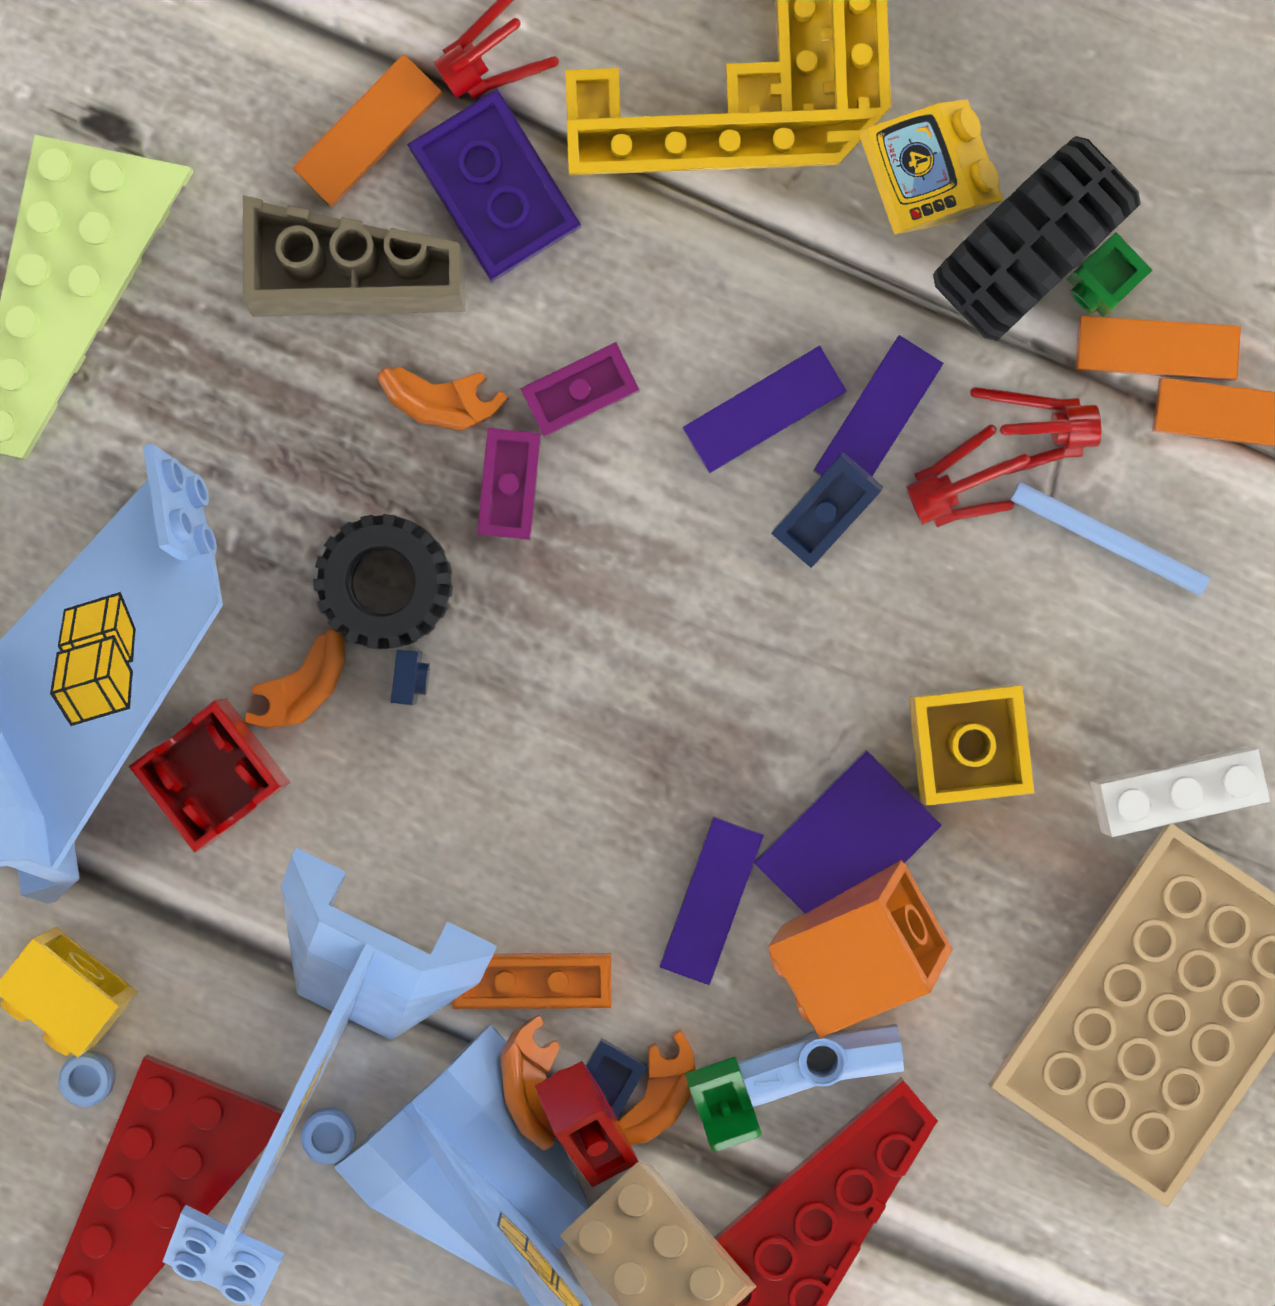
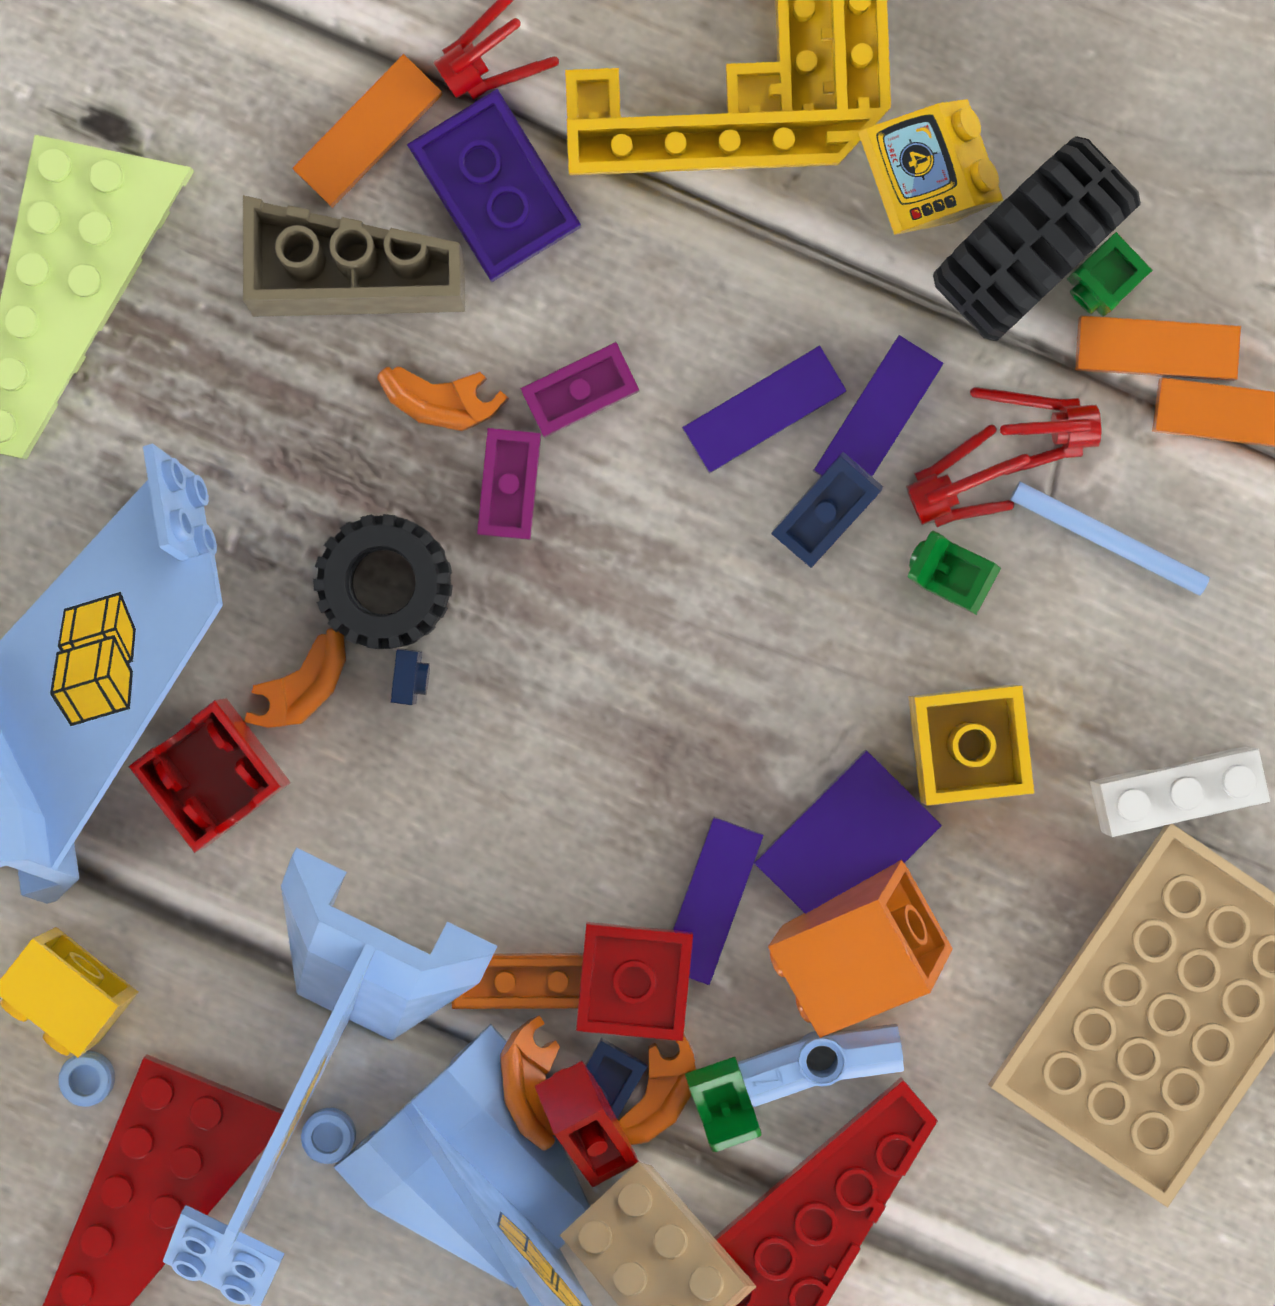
none -> red plate [576,922,693,1041]
none -> green bracket [908,530,1001,615]

